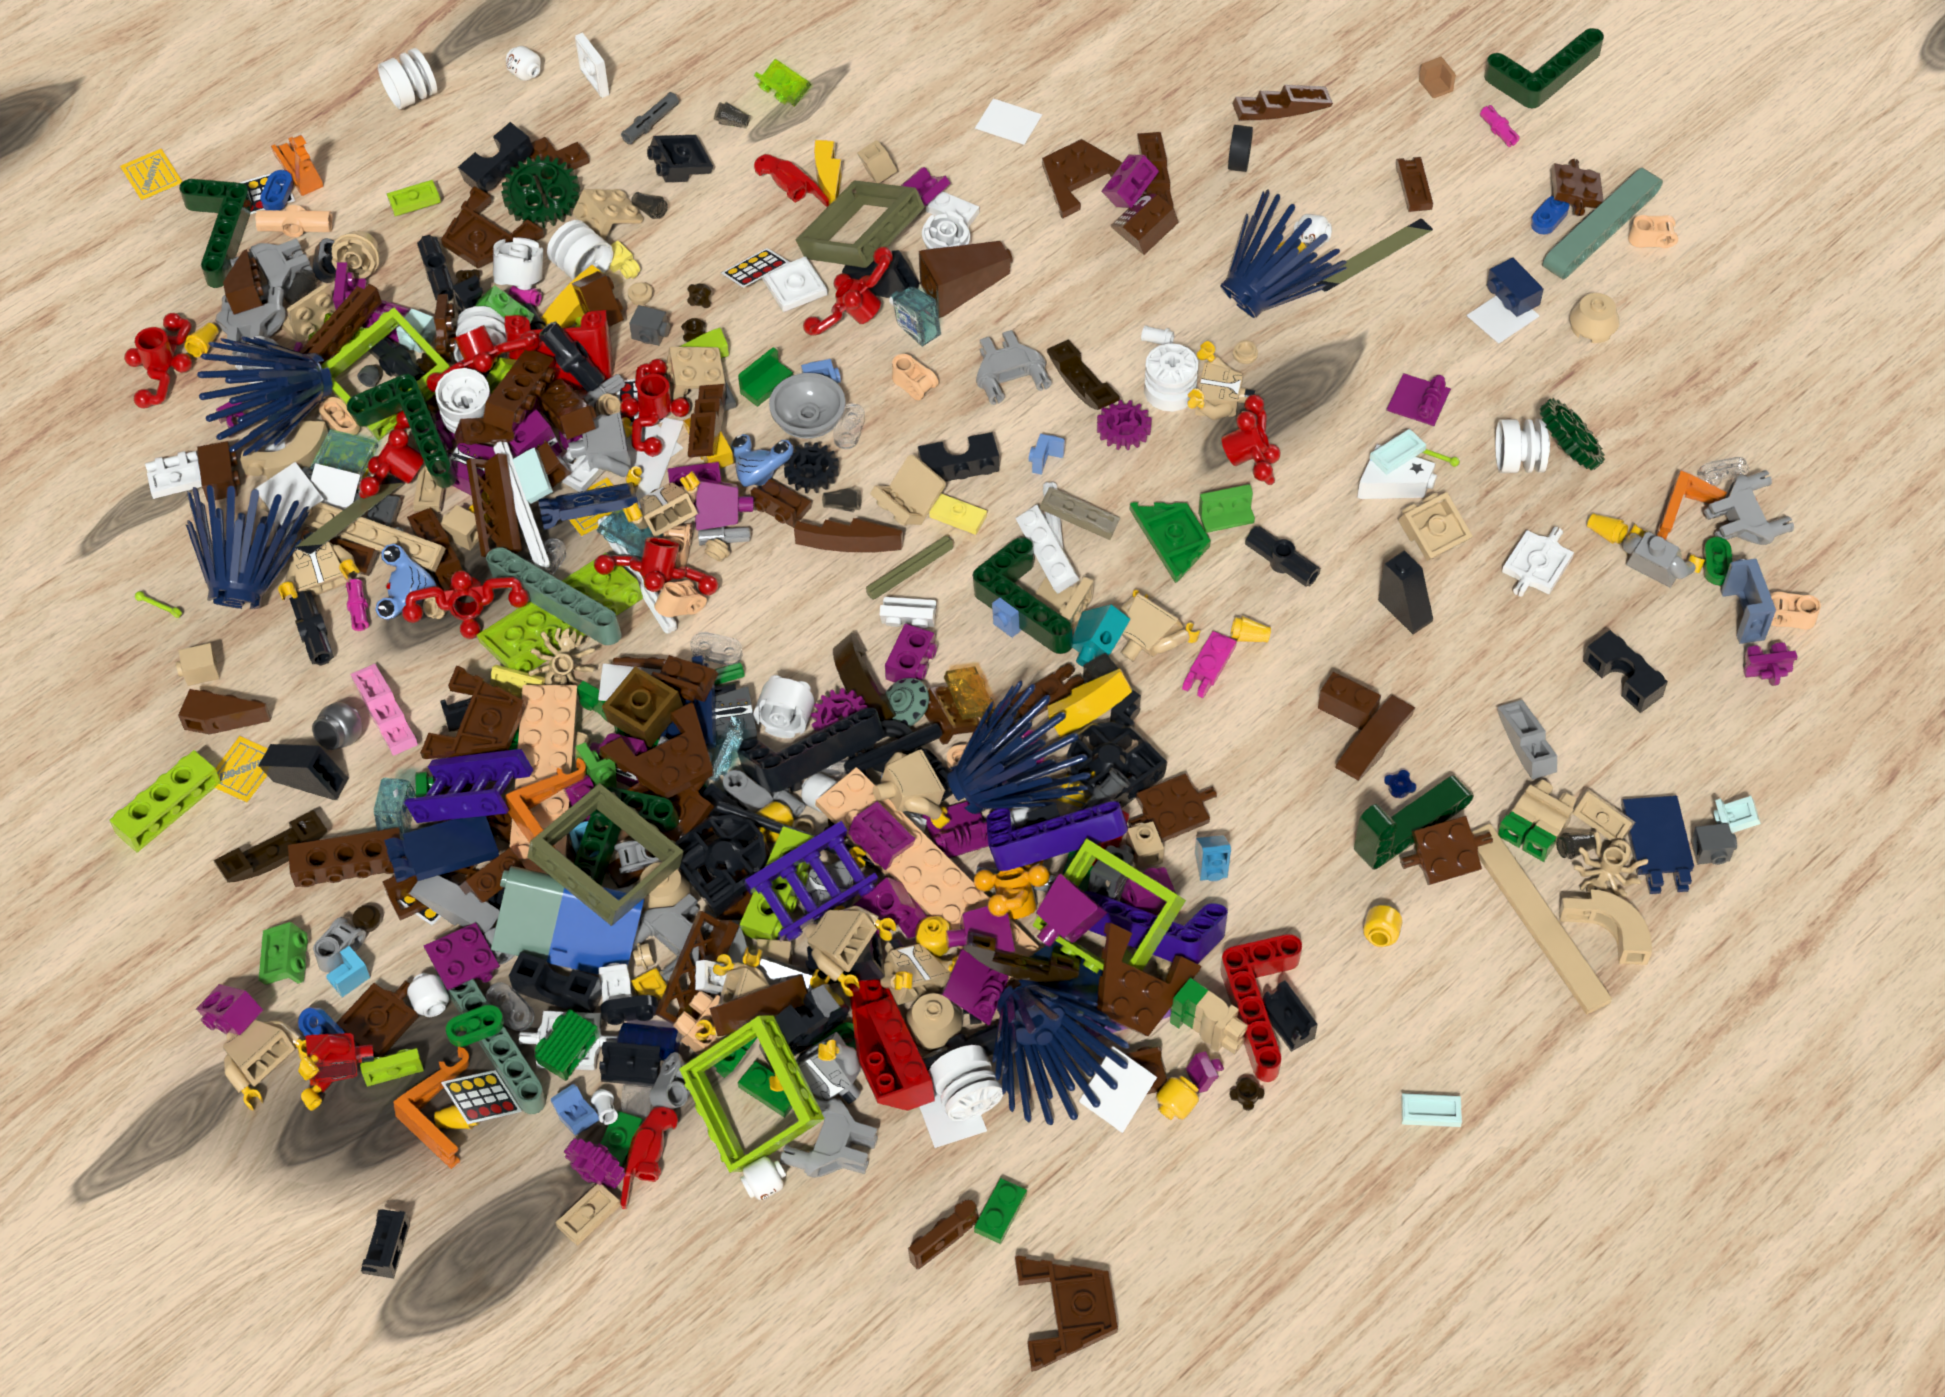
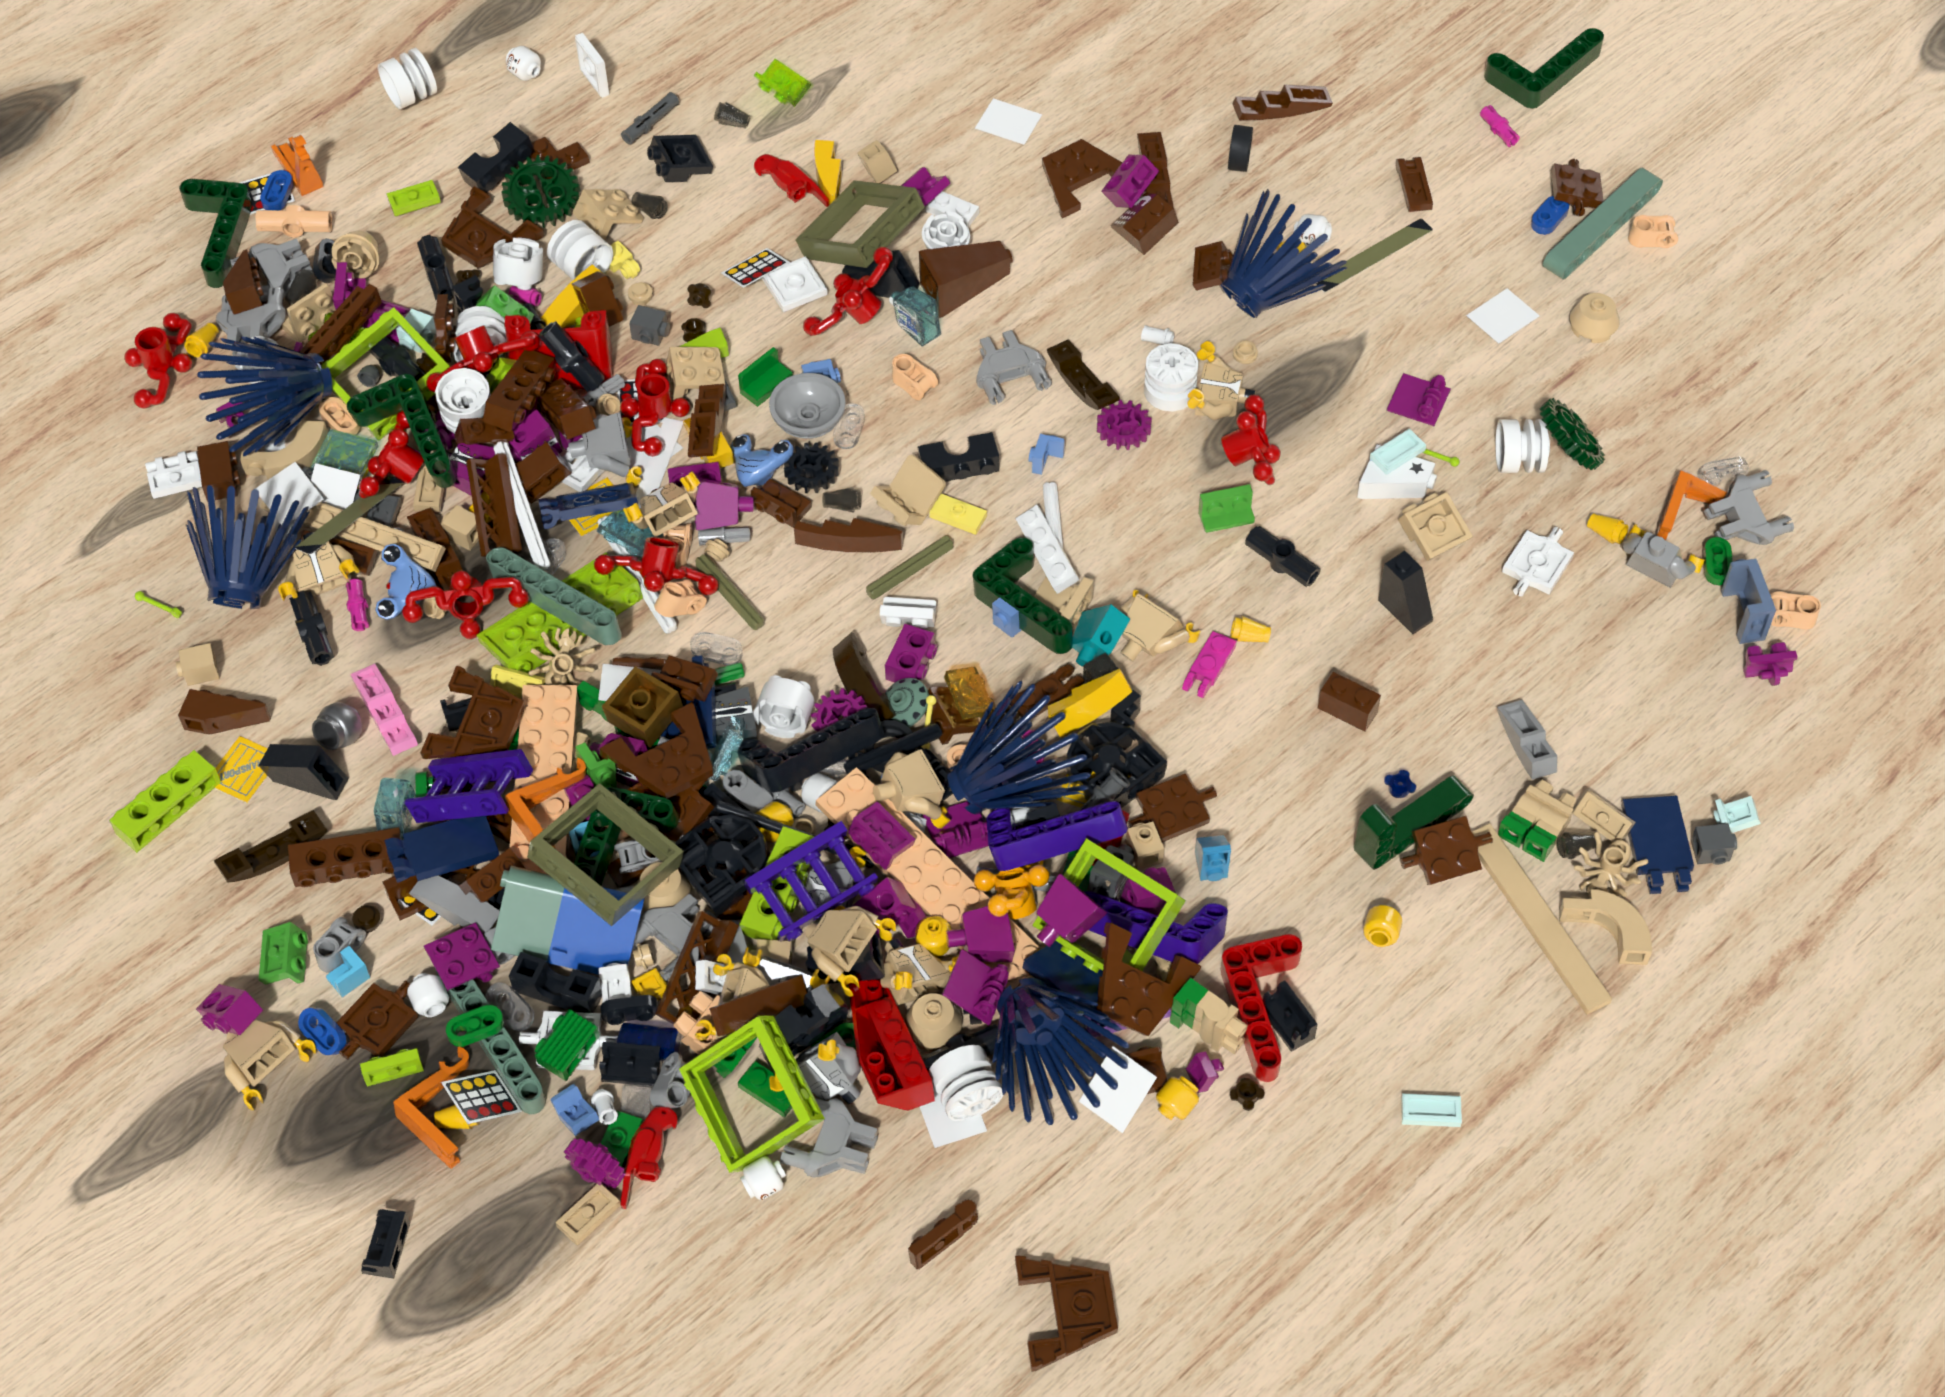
yellow sticker [120,149,183,201] -> none
torso [298,1033,374,1111] -> none
light aqua tile [512,448,553,504] -> none
dark brown slope [966,931,1079,982] -> none
green plate [974,1178,1027,1244] -> none
dark tan tile [1039,487,1120,540] -> none
green wing [1129,502,1211,583] -> none
reddish brown slope [1335,695,1415,781] -> none
medium nougat panel [1419,56,1456,98] -> none
dark blue brick [1487,257,1544,317] -> none
black arch [1583,630,1668,713] -> none
none -> olive axle [695,554,764,630]
none -> light yellow hinge [918,695,936,750]
none -> reddish brown bracket [1192,241,1233,293]

